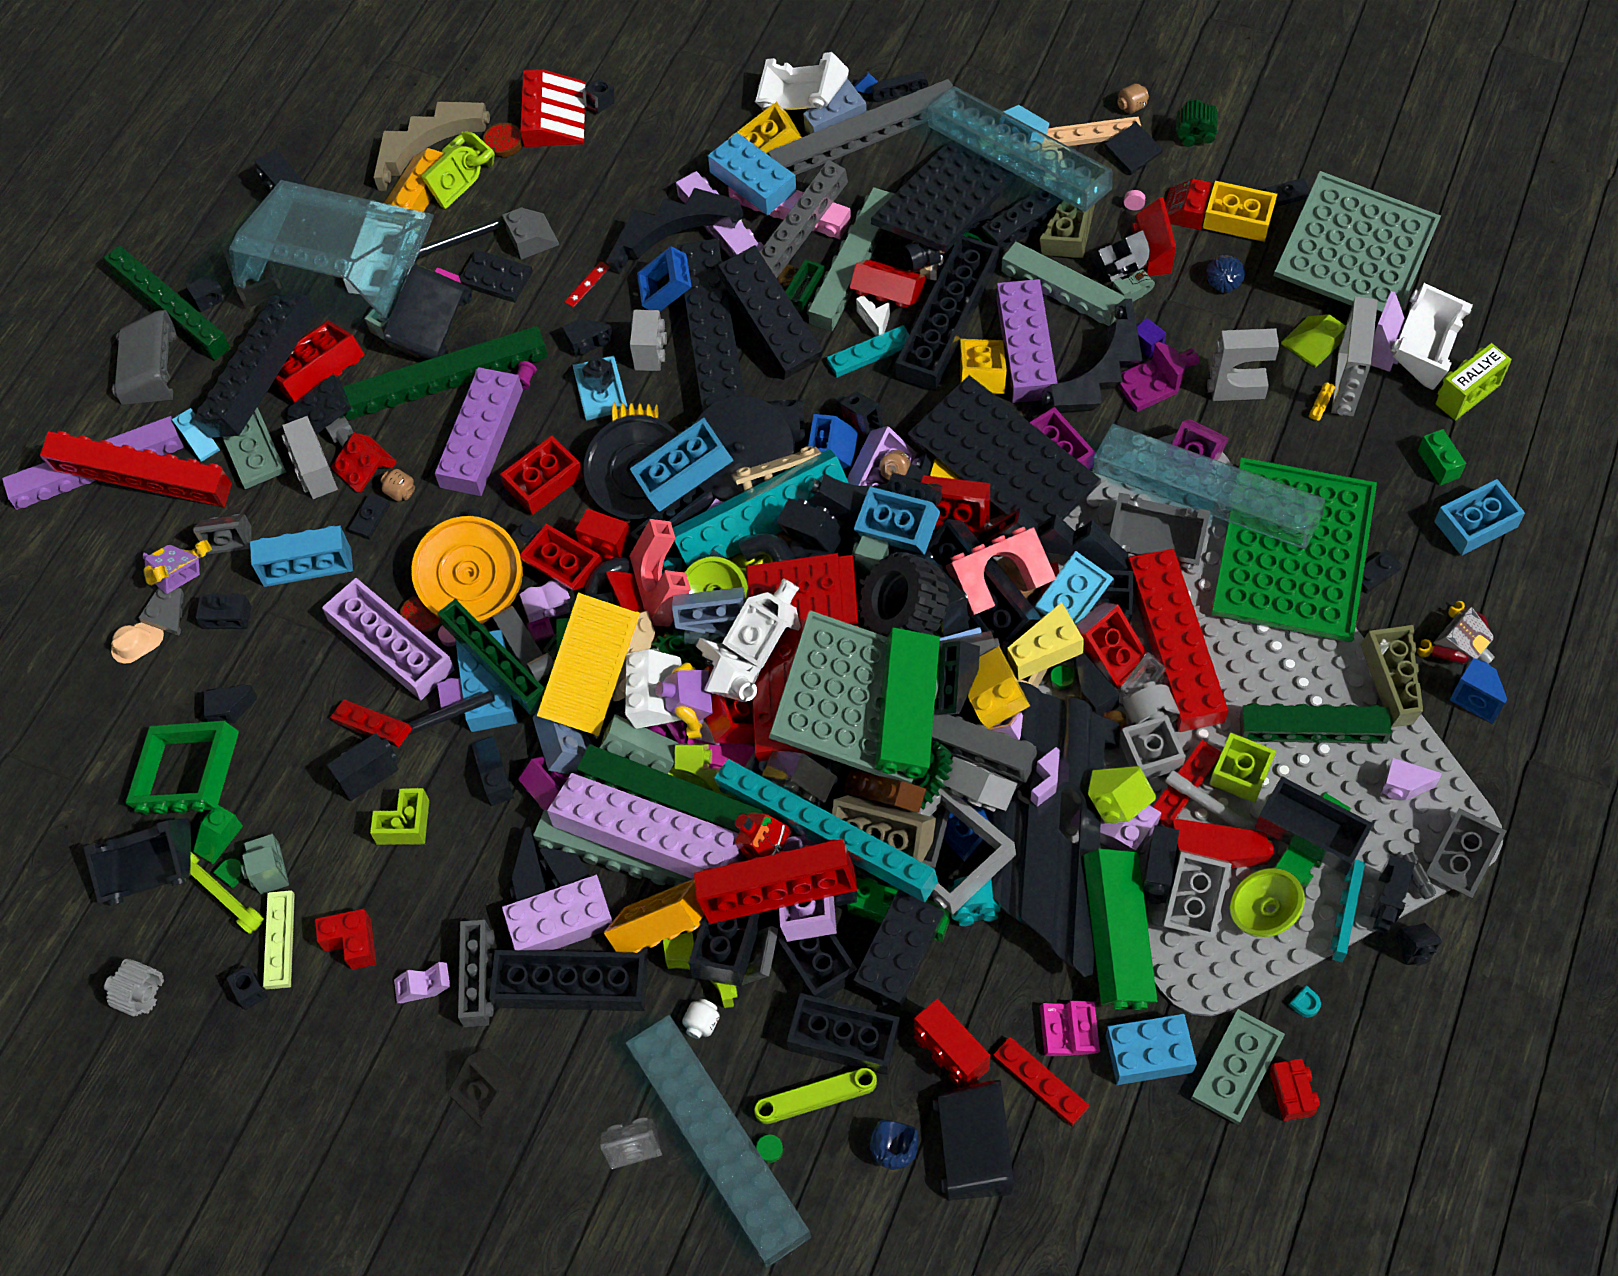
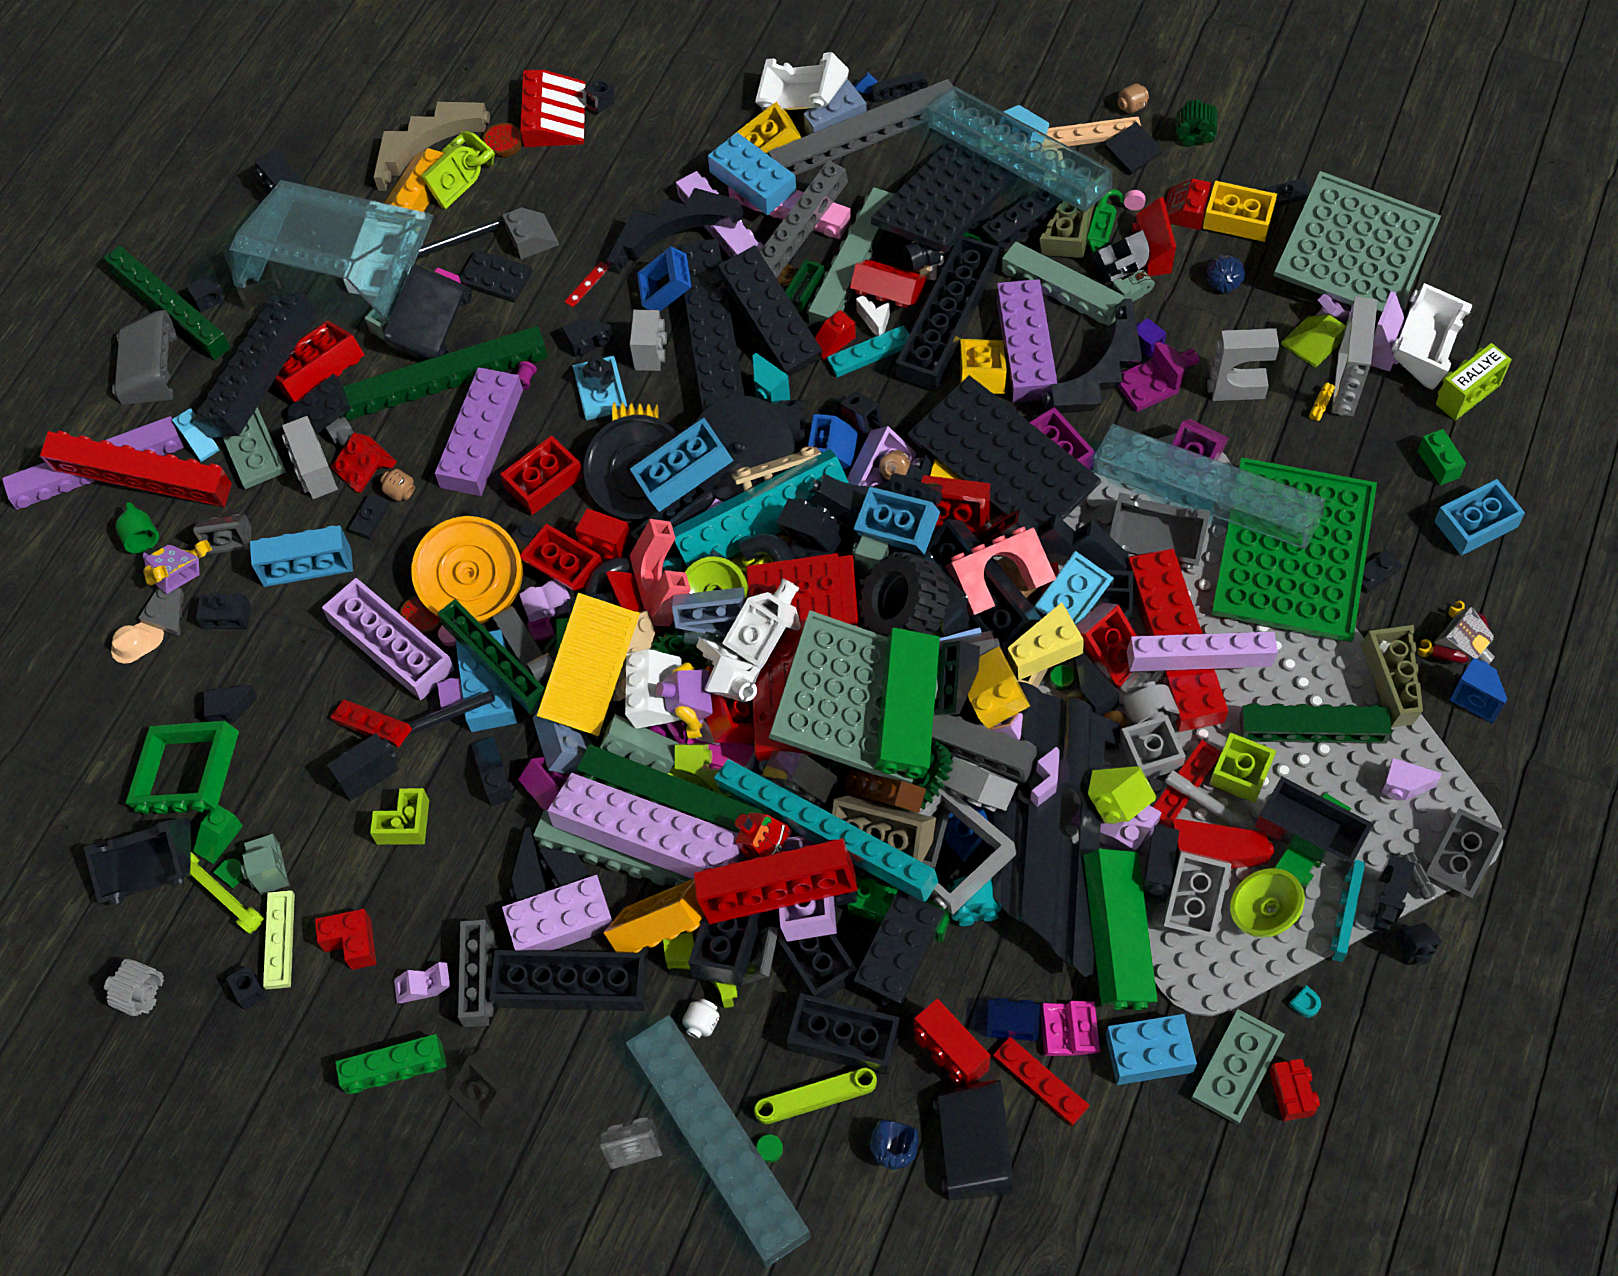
none -> green piece [115,502,159,553]
none -> green brick [335,1034,447,1094]
none -> teal slope [753,353,790,401]
none -> red slope [815,310,856,361]
none -> clear blue brick [986,998,1040,1042]
none -> green plate [1087,189,1124,253]
none -> lavender brick [1127,632,1278,671]
none -> lavender slope [1316,294,1351,323]

